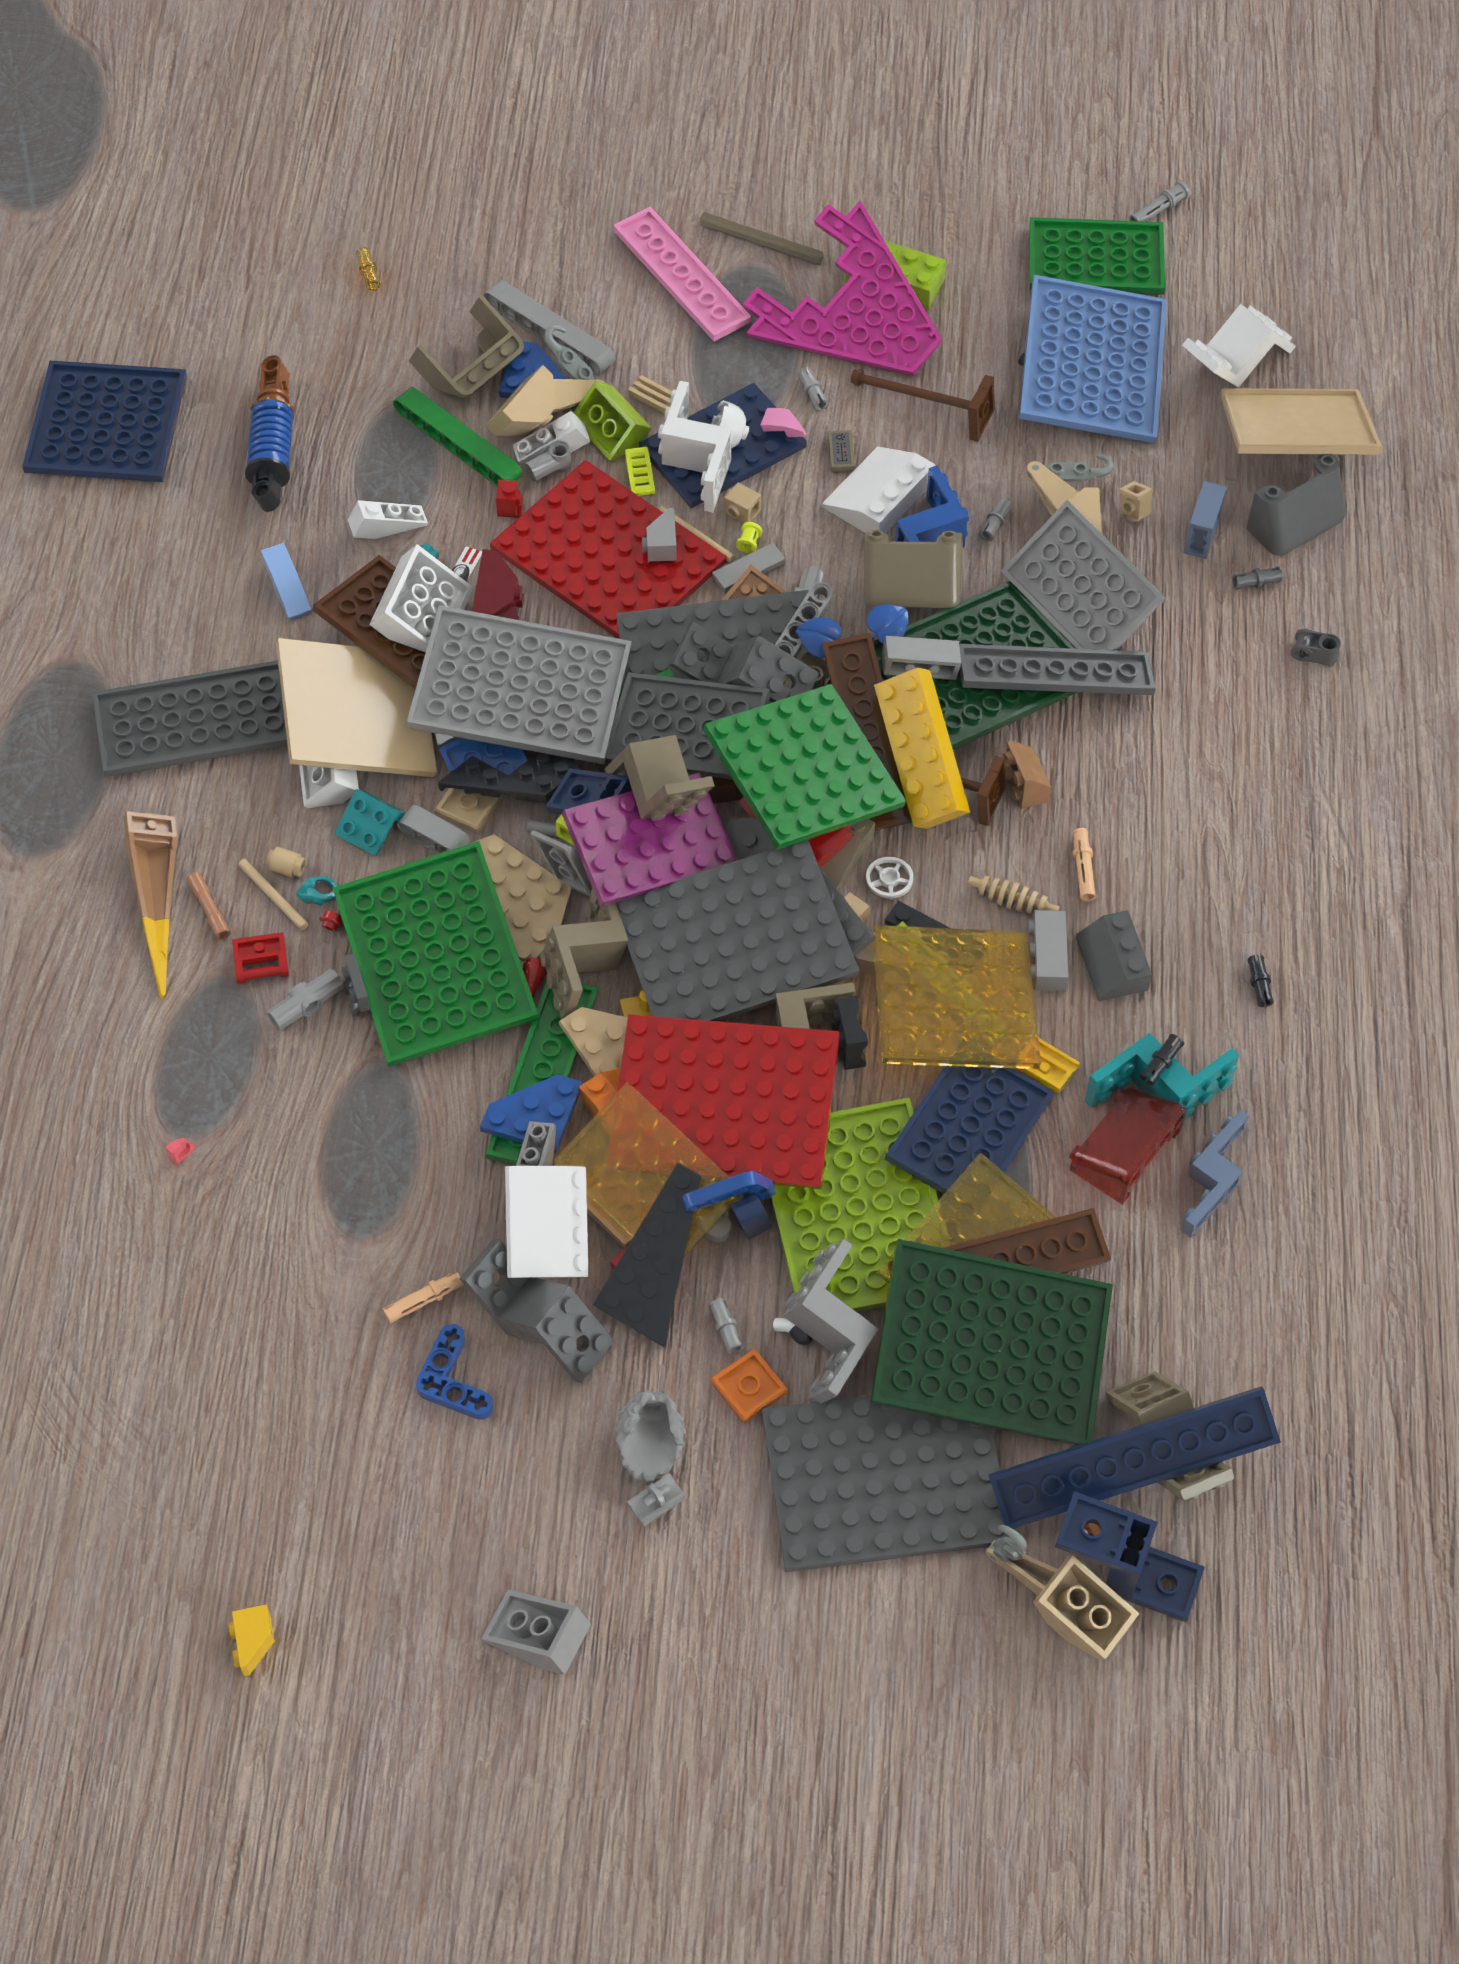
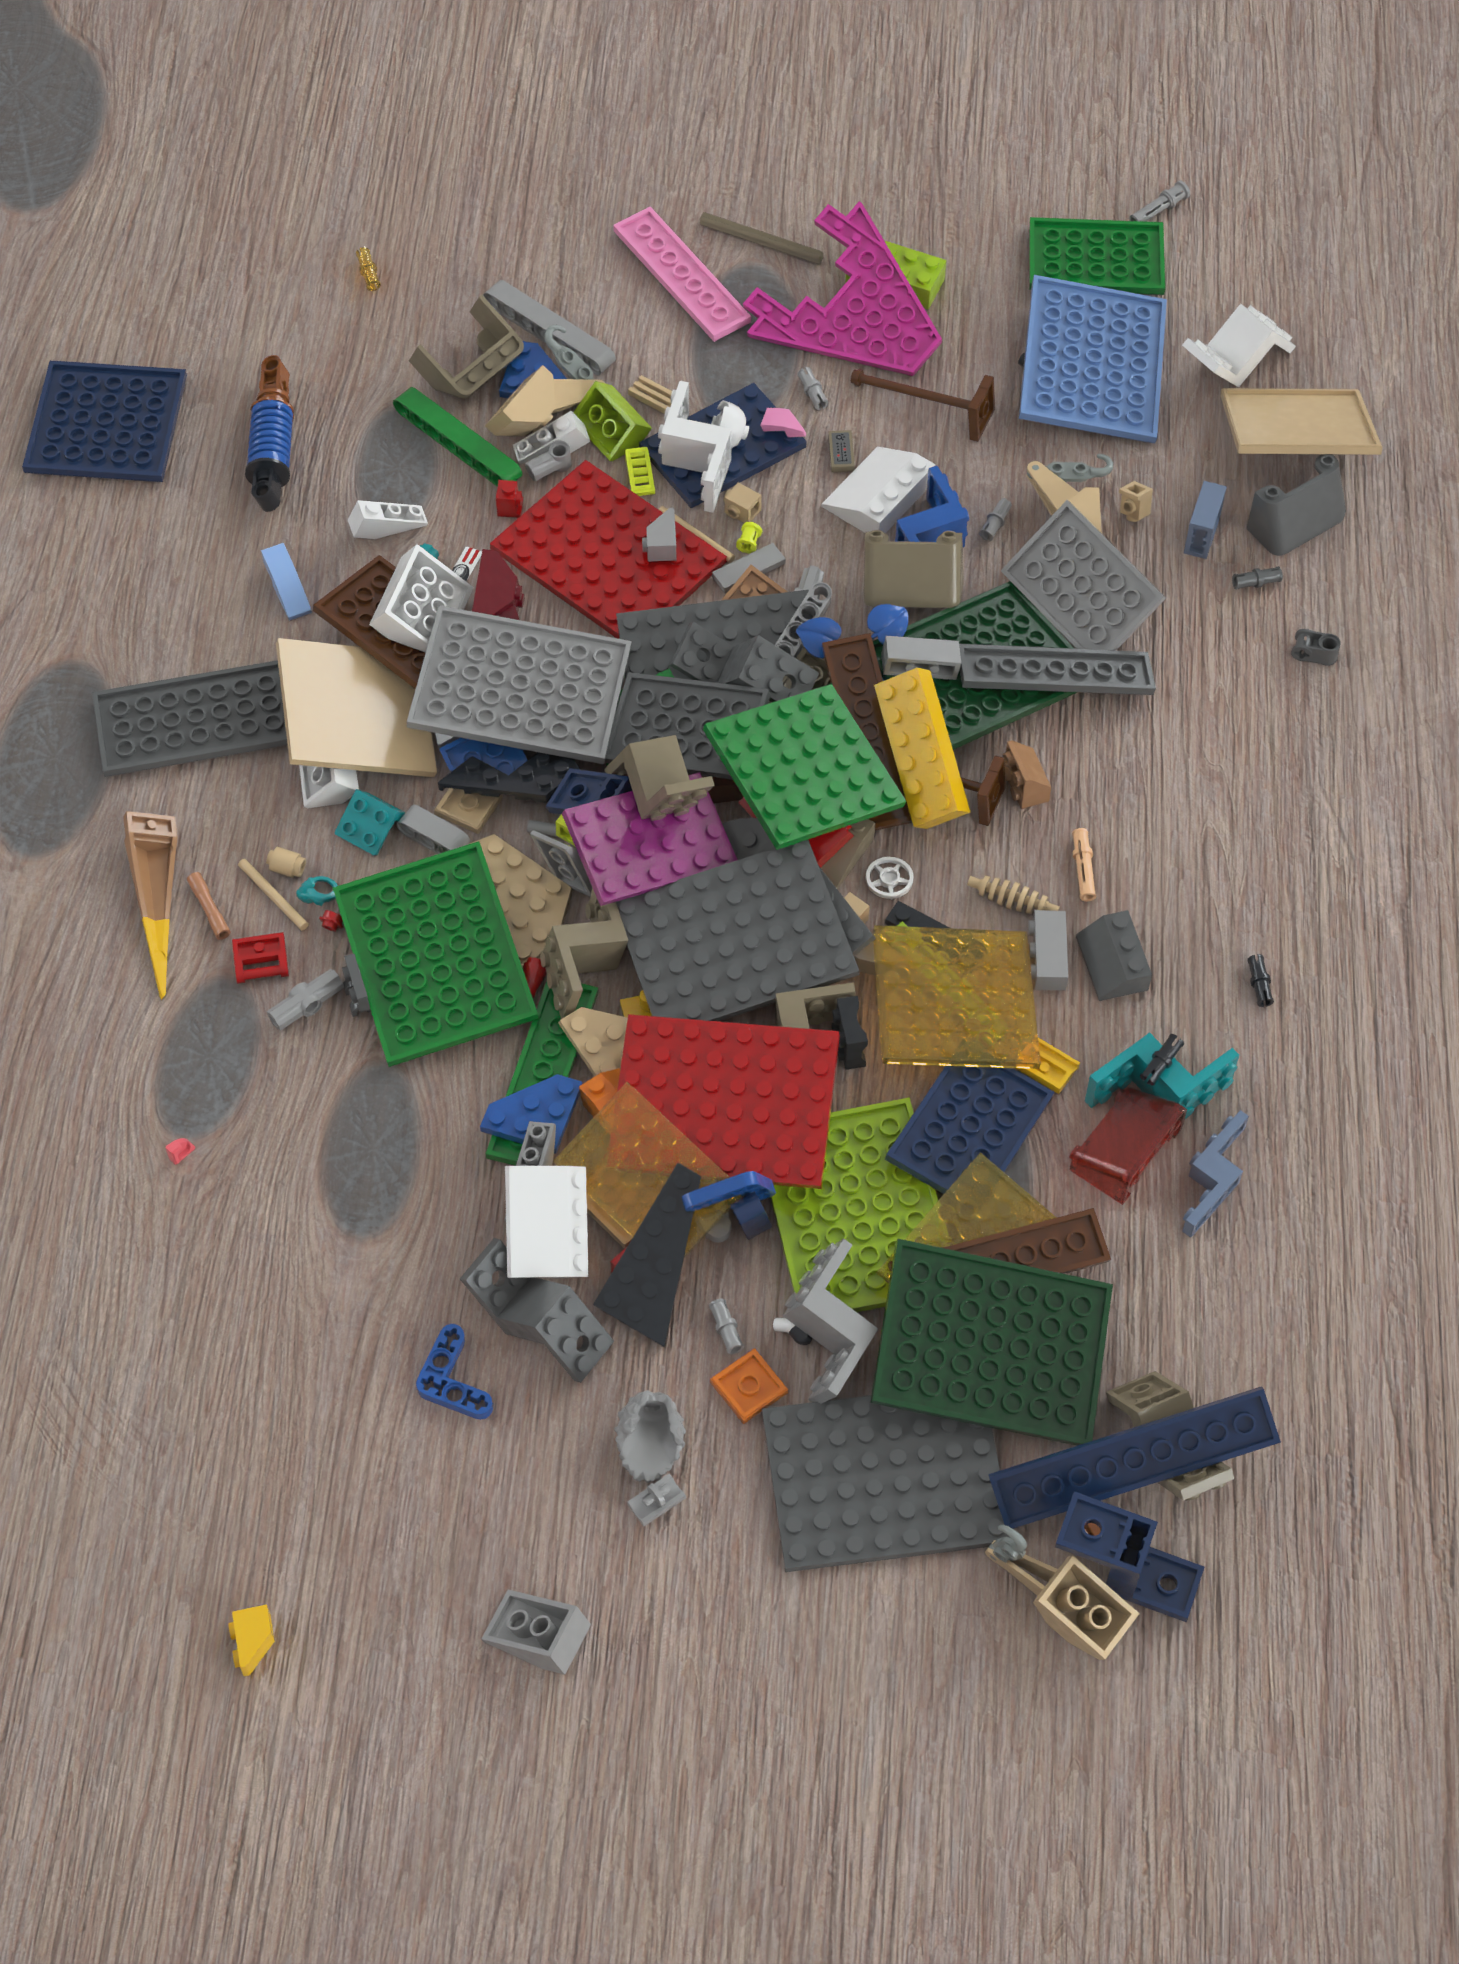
light nougat pin [382,1270,464,1324] -> none

